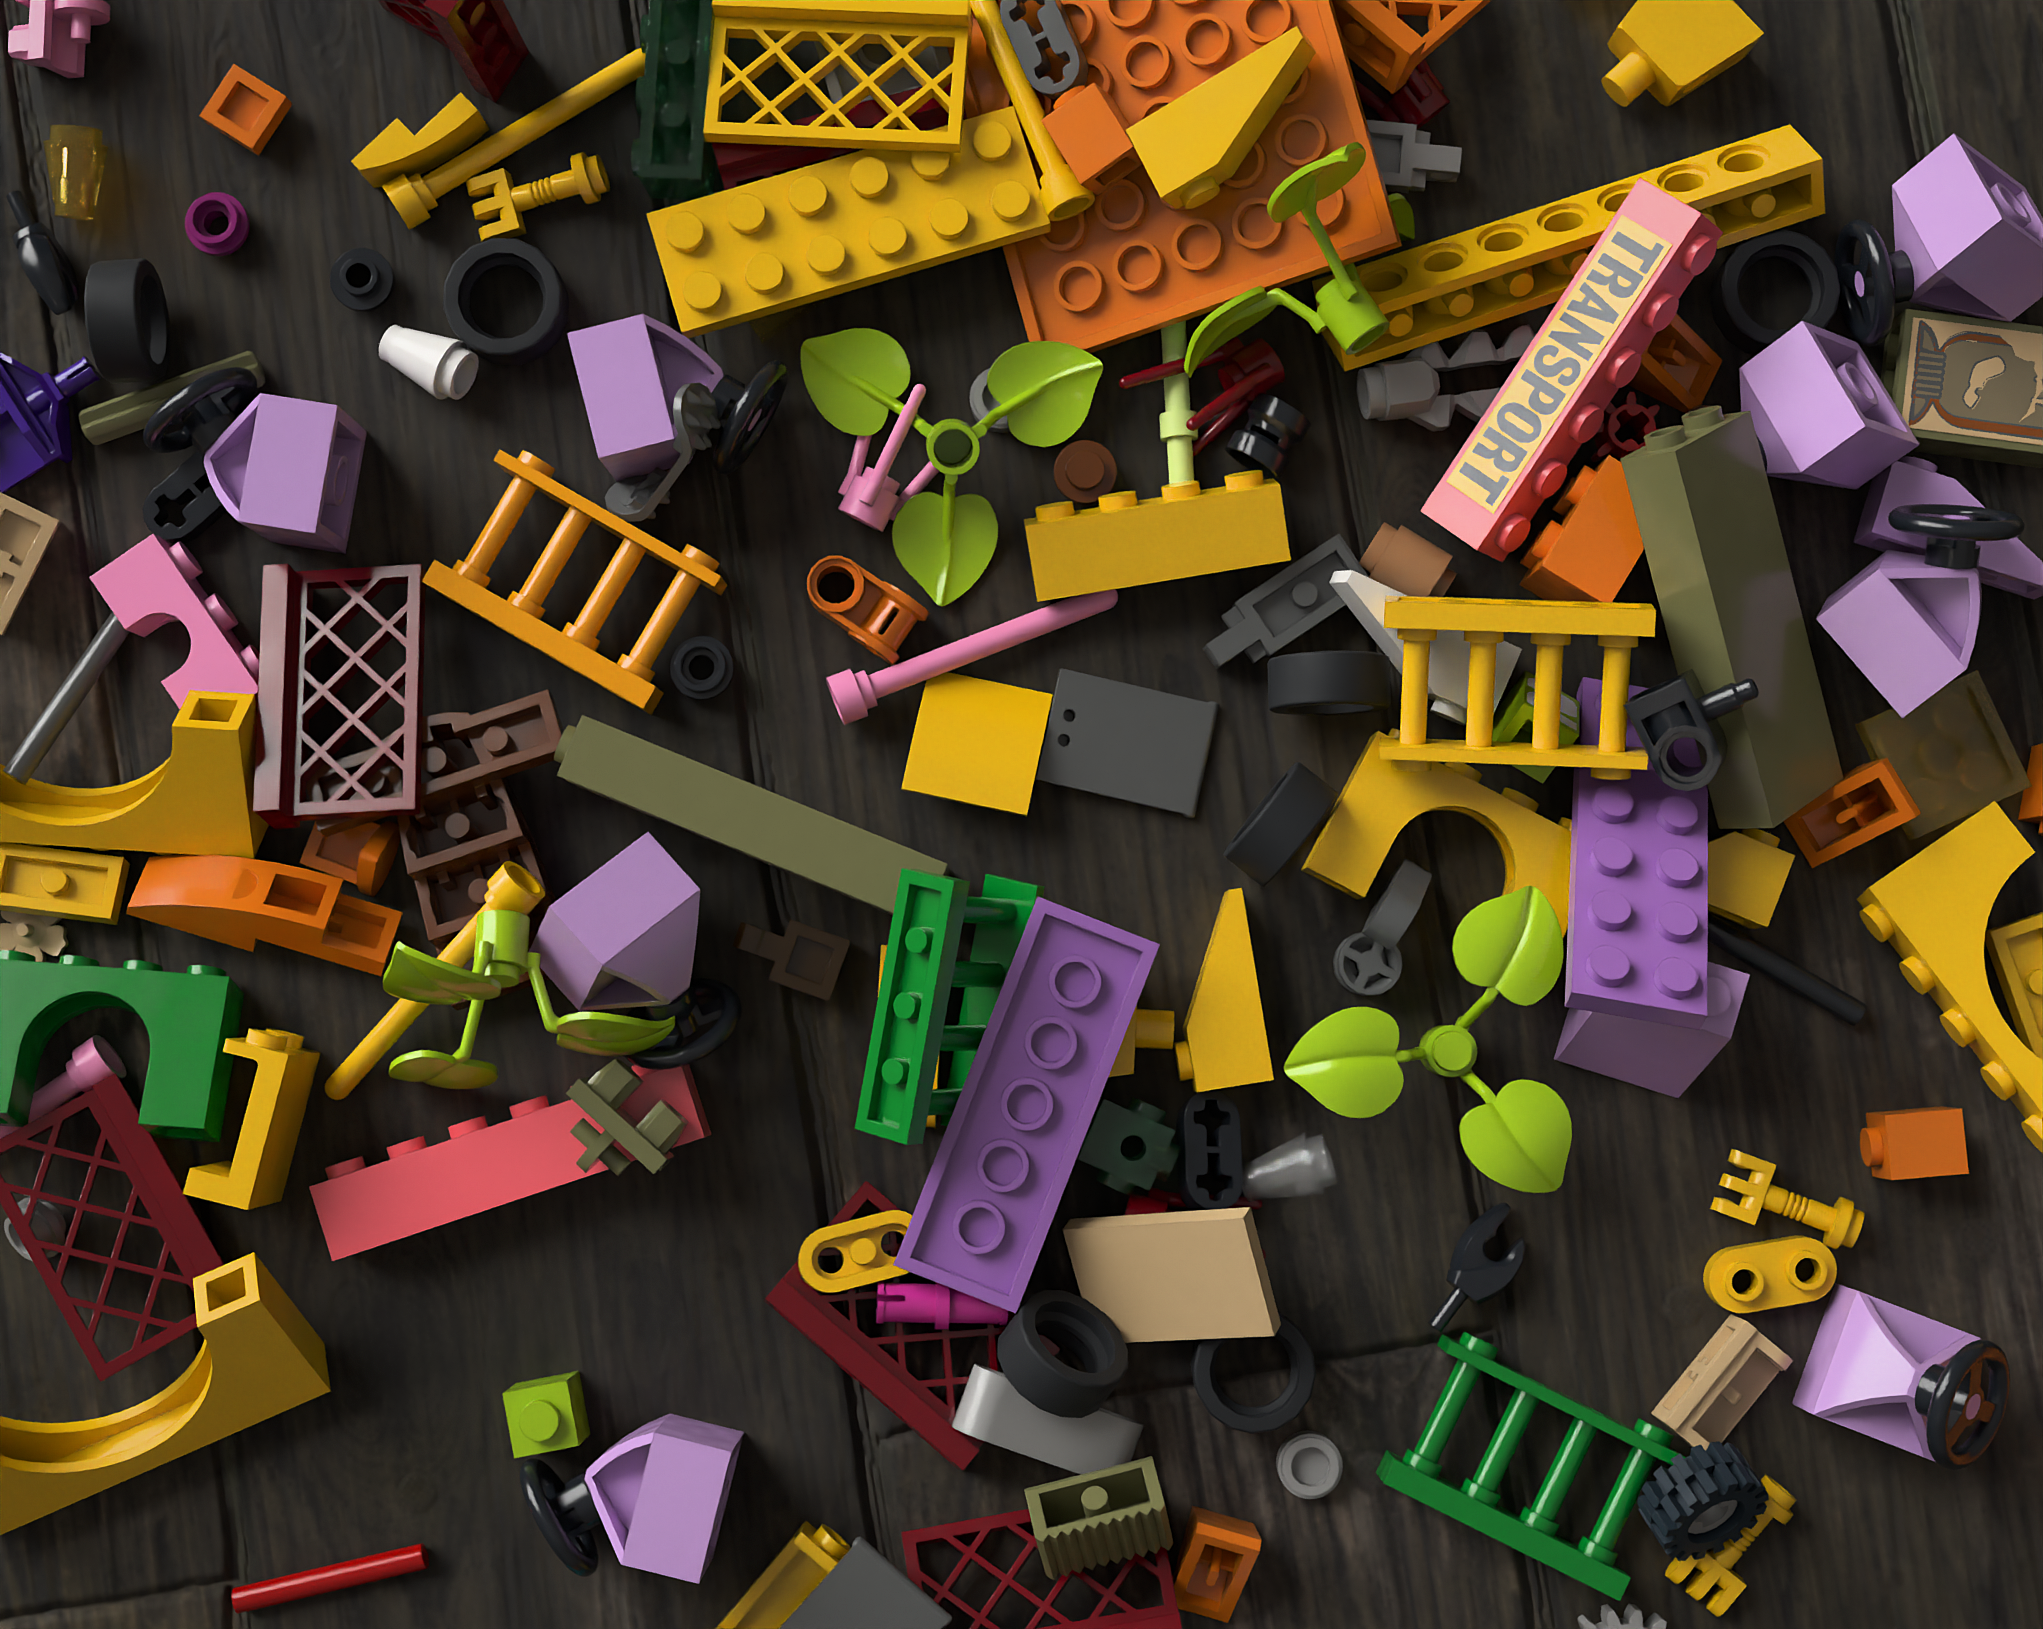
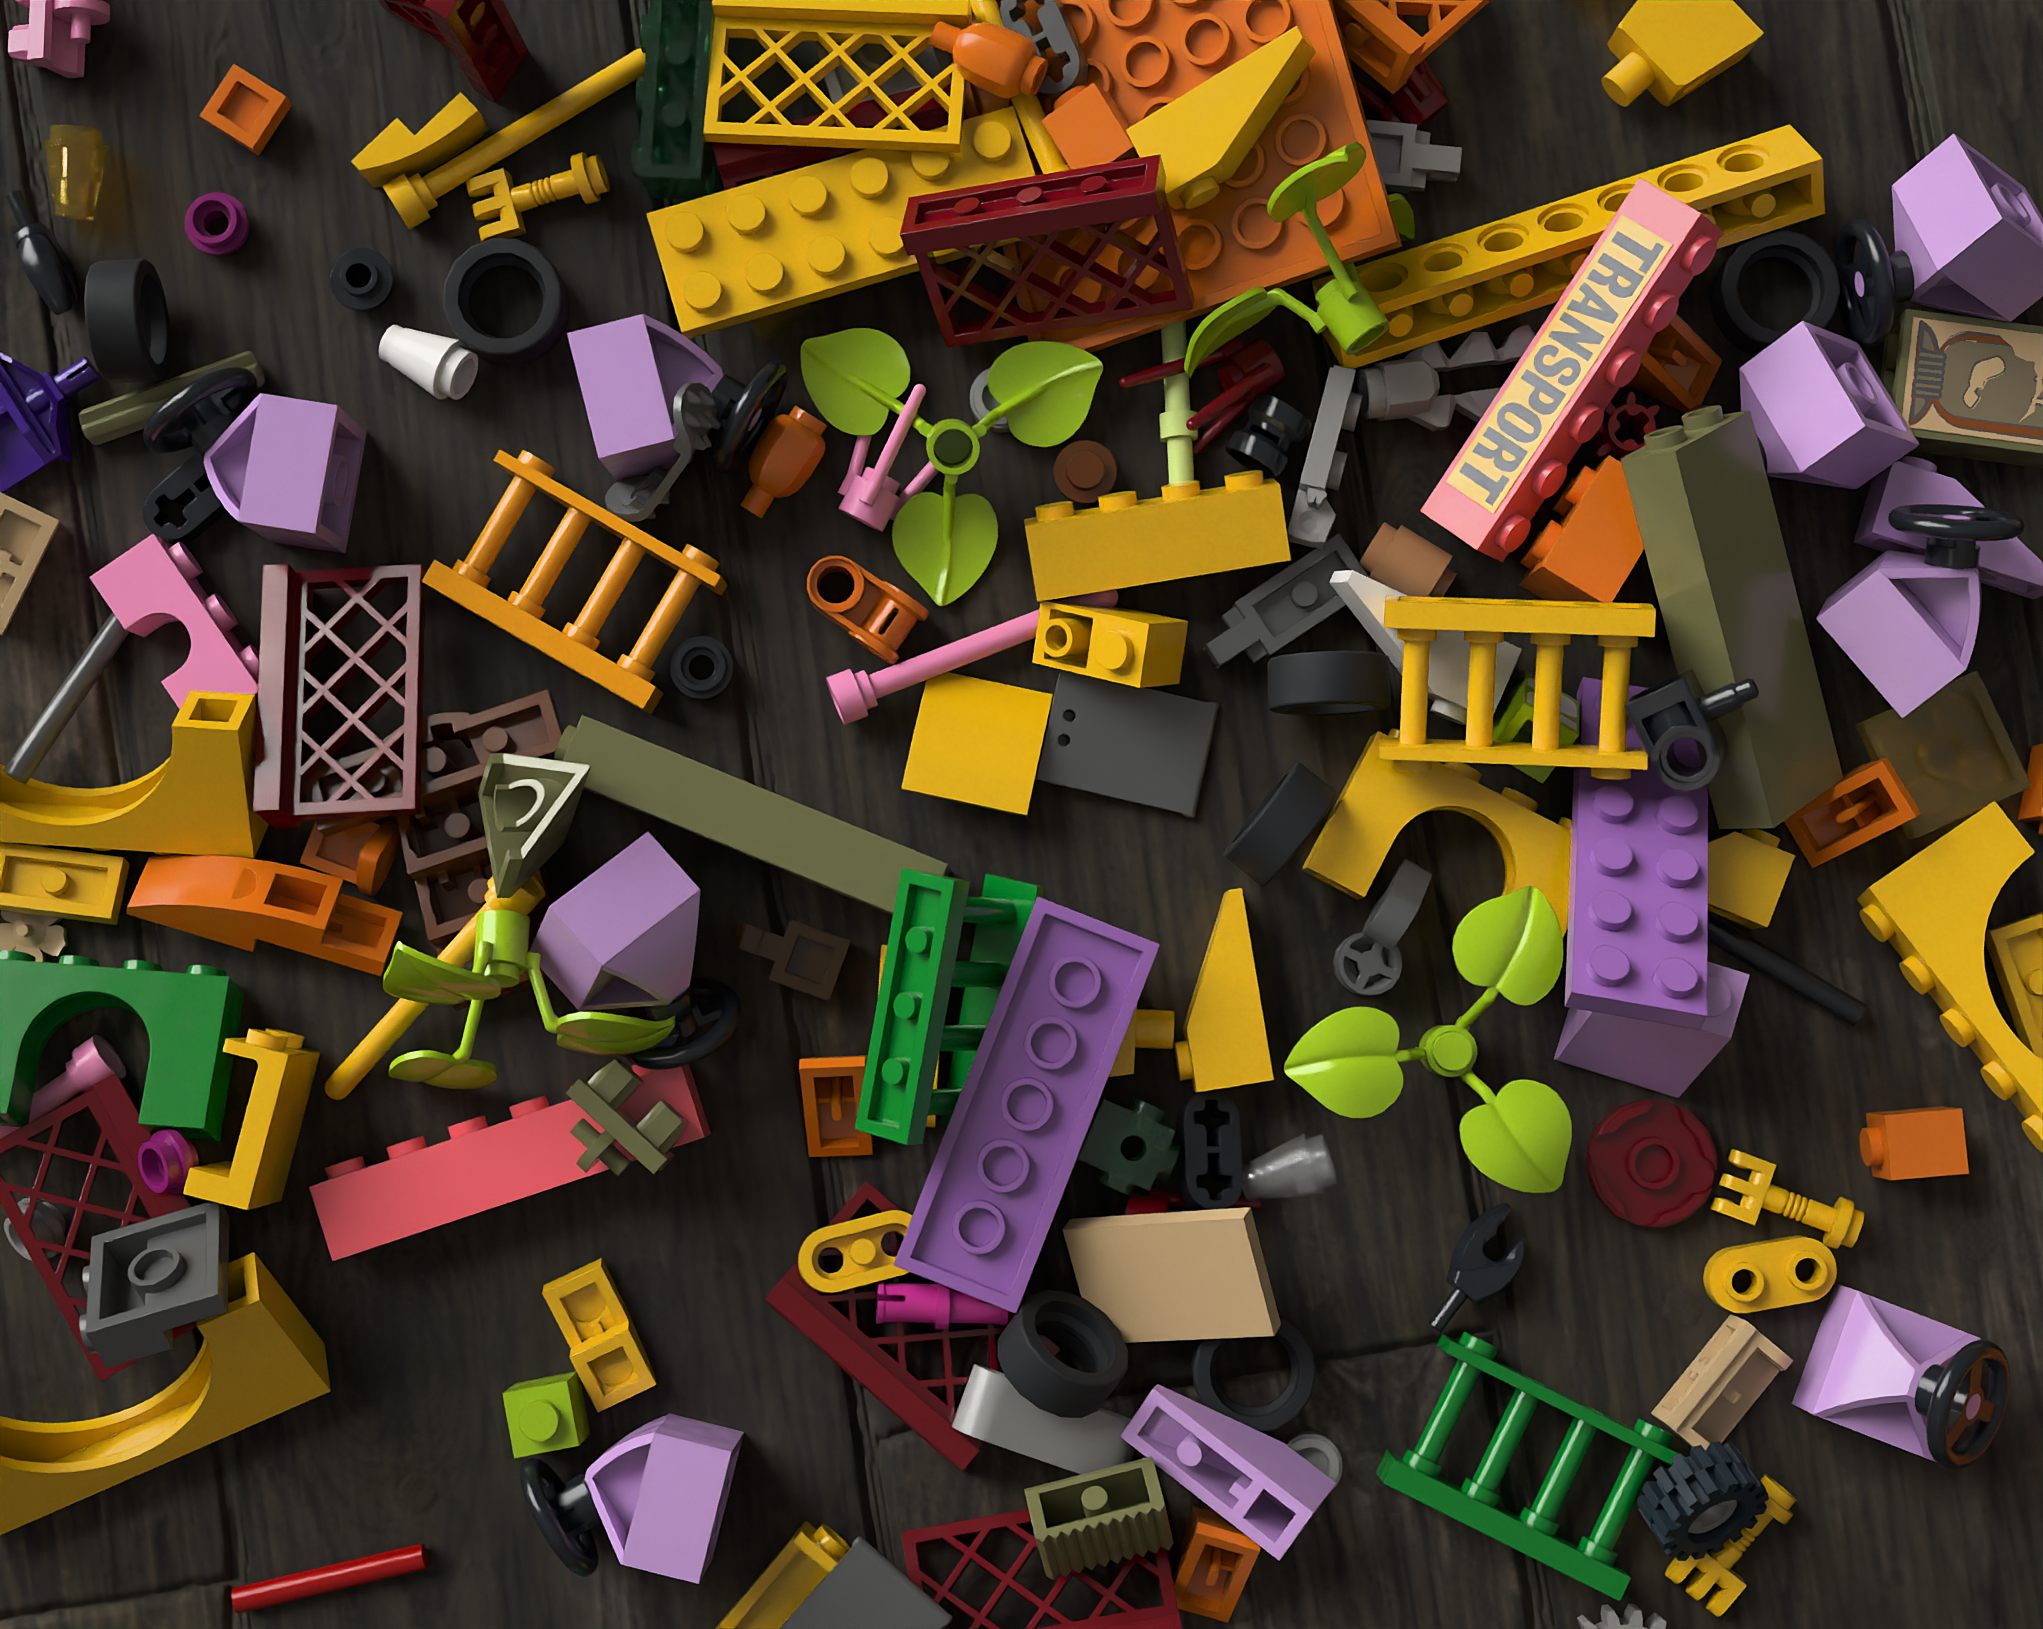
none -> dark grey plate [79,1201,229,1368]
none -> magenta plate [138,1128,199,1195]
none -> olive slope [478,753,591,898]
none -> yellow slope [542,1258,657,1412]
none -> orange plant [740,405,827,518]
none -> orange slope [799,1055,873,1157]
none -> dark red fence [900,154,1194,347]
none -> orange plant [930,21,1048,98]
none -> yellow slope [1032,600,1188,688]
none -> lavender slope [1120,1384,1336,1560]
none -> light grey hinge [1287,365,1363,550]
none -> dark red tile [1586,1099,1717,1227]

